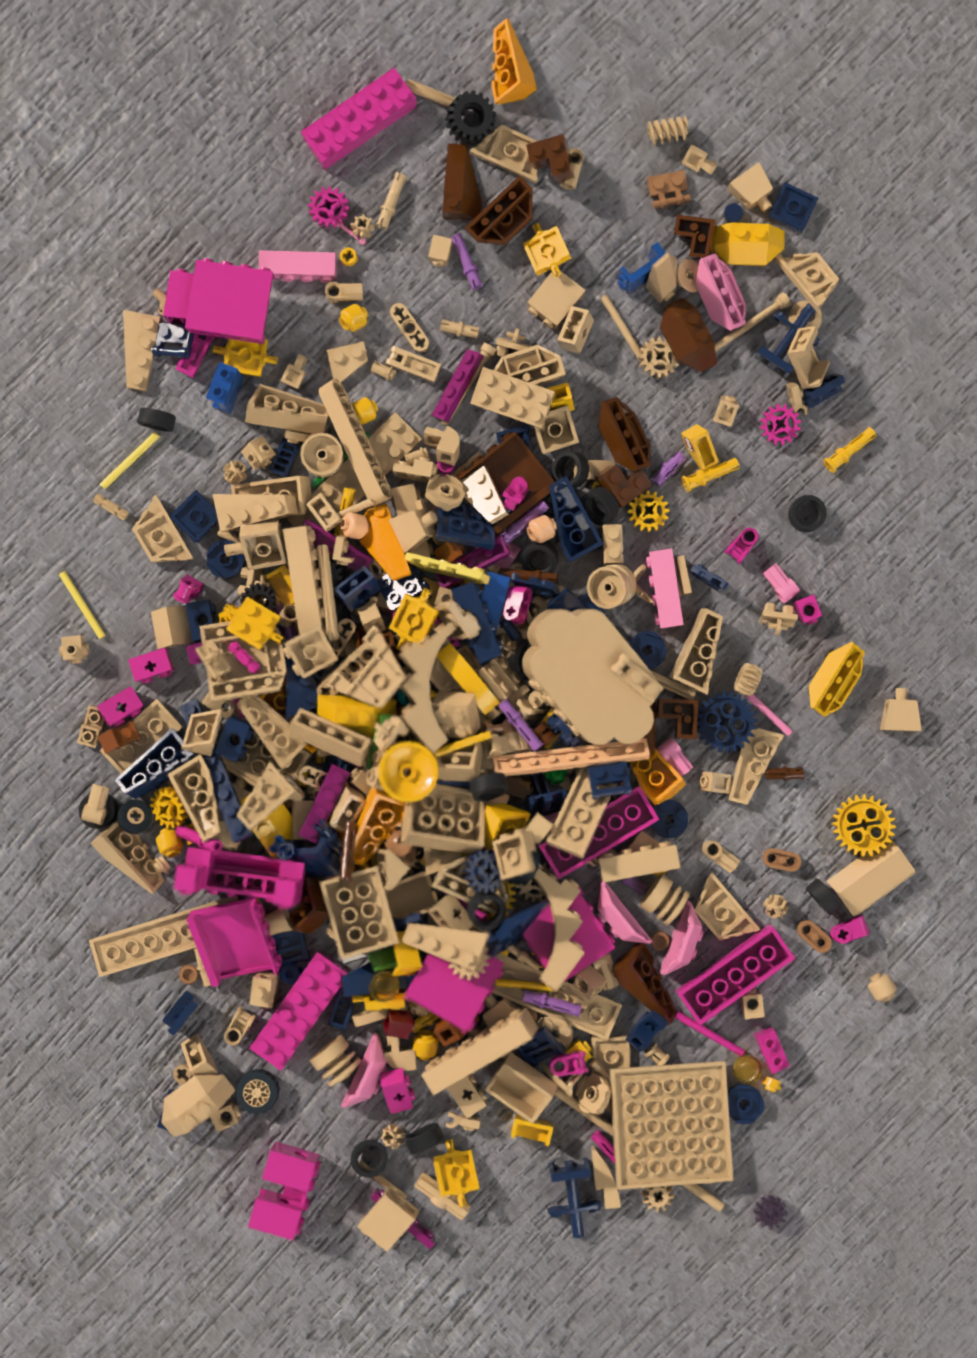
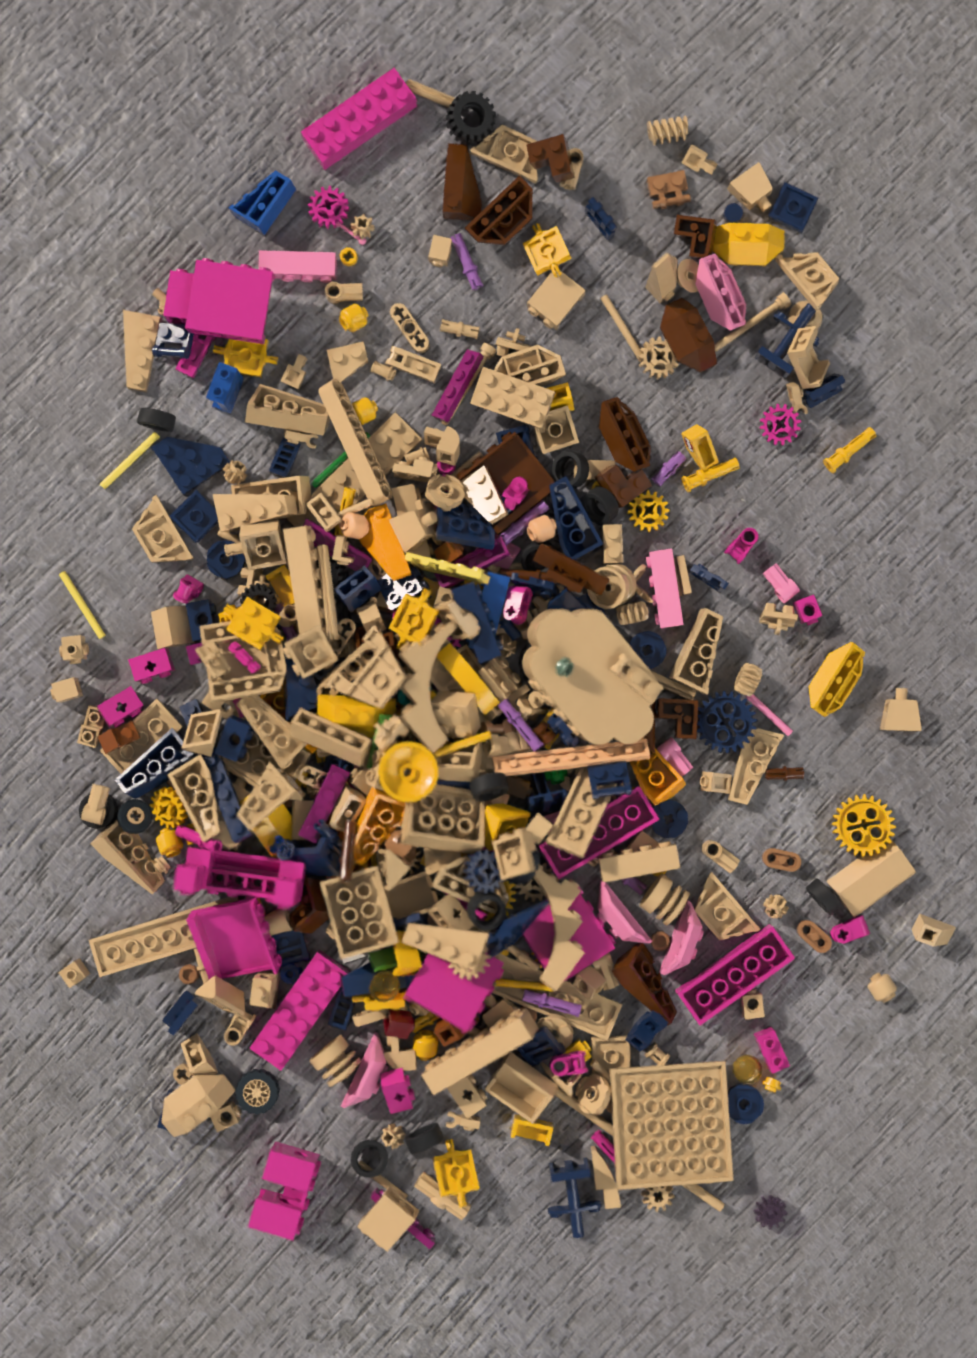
tan axle [93,494,129,521] -> none
tan brick [241,436,276,470] -> none
tan wheel [300,433,344,478] -> none
tan pin [376,172,407,230] -> none
light orange wedge [492,18,537,105] -> none
tan brick [557,306,594,354] -> none
blue panel [617,242,666,294] -> none
dark pink bar [675,1011,745,1057] -> none
tan bracket [713,395,739,427] -> none
black tyre [788,495,827,532] -> none
none -> tan brick [50,677,83,703]
none -> tan brick [58,958,91,988]
none -> dark blue plate [152,437,230,495]
none -> tan slope [195,975,245,1016]
none -> blue wedge [228,170,296,236]
none -> reddish brown bracket [533,543,609,596]
none -> sand green plate [556,657,574,677]
none -> dark blue plate [585,197,617,241]
none -> tan gear [616,601,649,625]
none -> tan slope [911,914,956,947]

